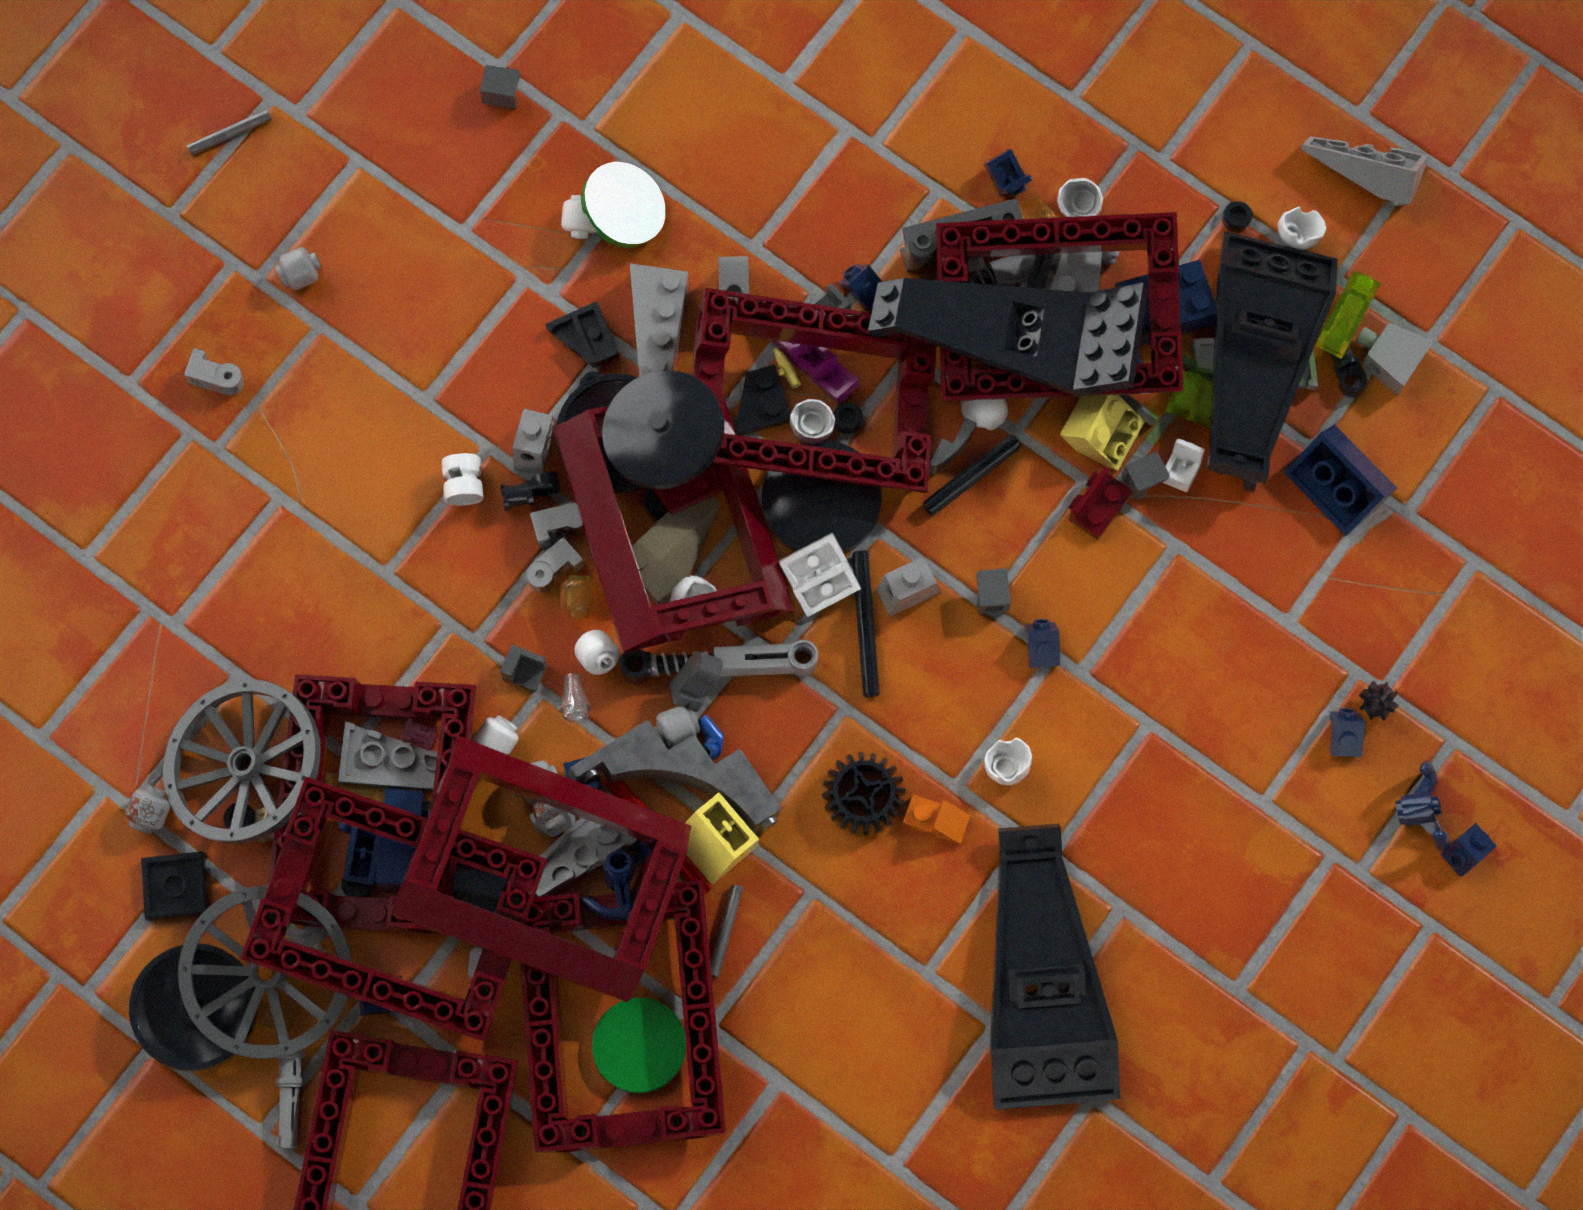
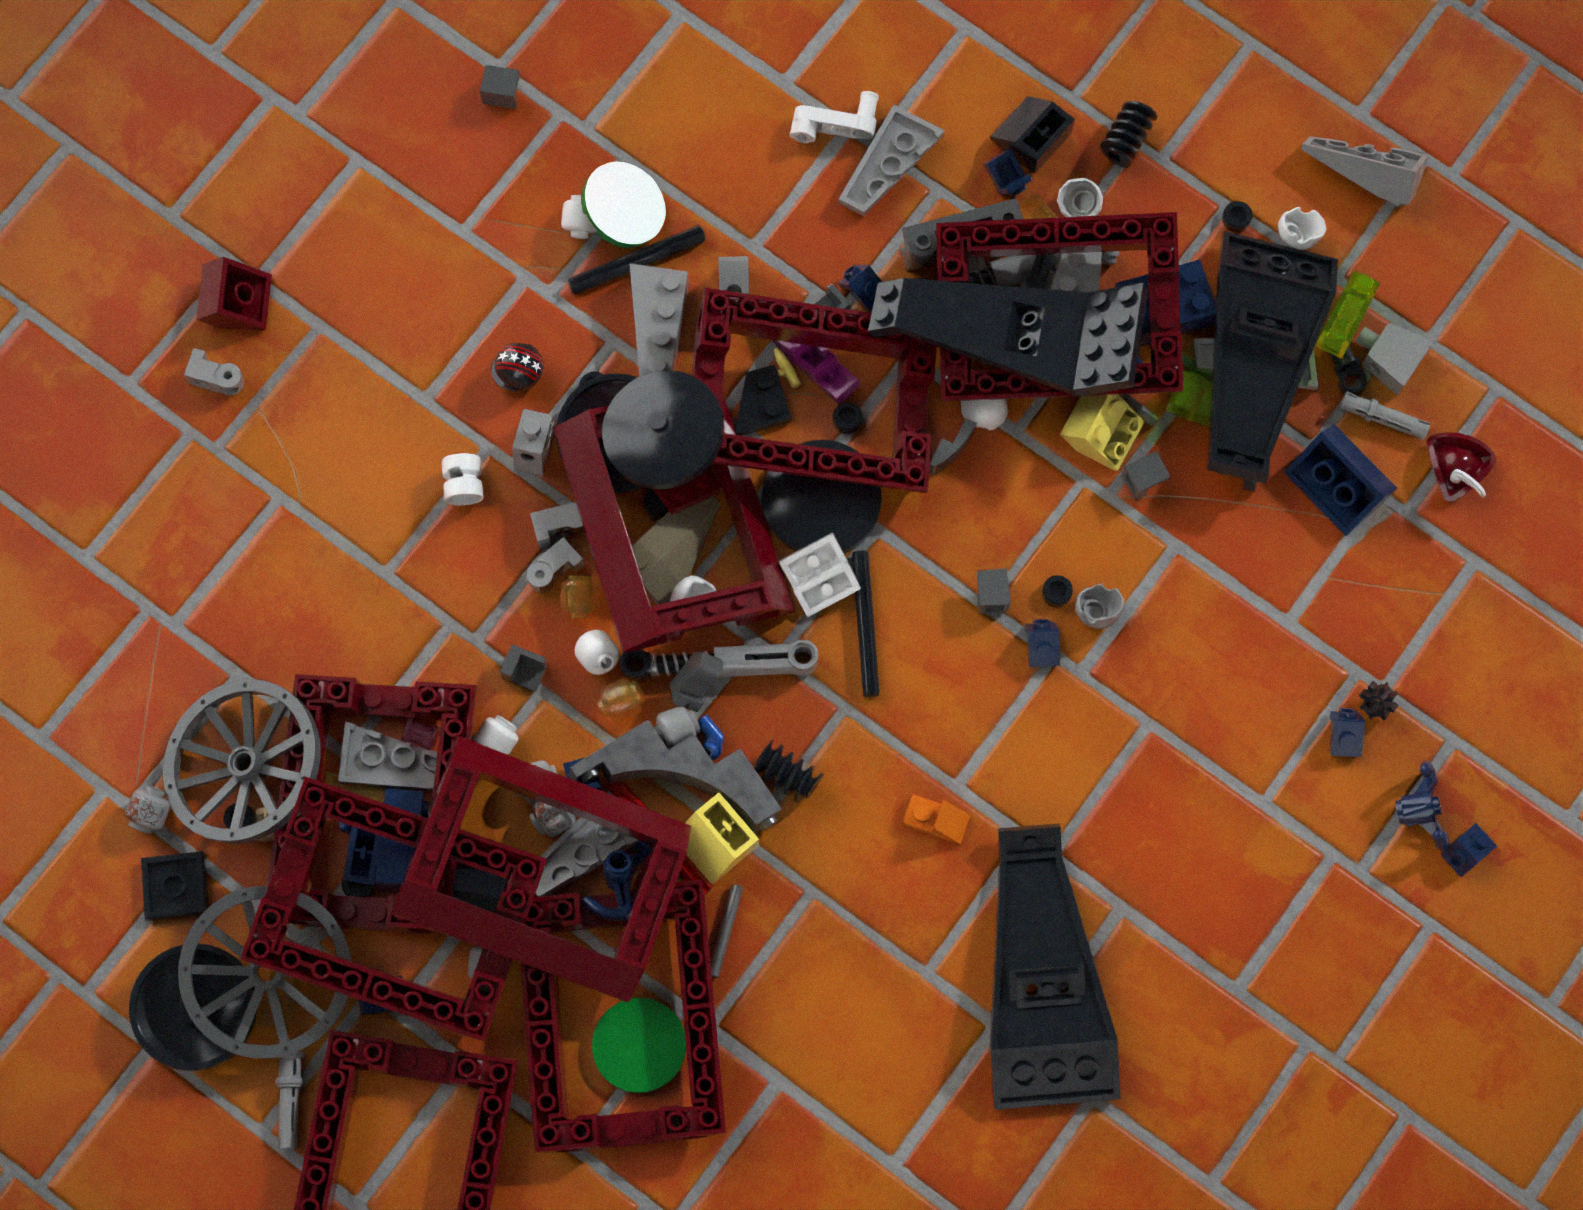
flat silver bar [187,109,272,155] -> none
light grey head [275,247,322,290] -> none
black connector [500,471,561,511] -> none
black wing [545,301,620,368] -> none
clear cone [560,674,591,722] -> none
white hair [790,399,835,444] -> none
black gear [822,752,906,836] -> none
light grey torso [876,557,941,617] -> none
black axle [922,435,1021,516] -> none
white hair [984,737,1032,785] -> none
dark red bracket [1068,466,1133,540] -> none
white bracket [1162,439,1205,492] -> none
none -> dark red slope [196,256,272,331]
none -> black helmet [491,343,544,392]
none -> black axle [568,225,705,294]
none -> clear yellow head [597,677,645,722]
none -> black piece [754,739,824,803]
none -> white beam [790,91,879,143]
none -> light grey wing [838,105,945,216]
none -> black slope [990,96,1075,174]
none -> black tile [1042,575,1073,607]
none -> light grey hair [1075,583,1124,629]
none -> black piece [1100,101,1158,168]
none -> light grey pin [1339,391,1430,440]
none -> dark red hat [1427,432,1496,502]

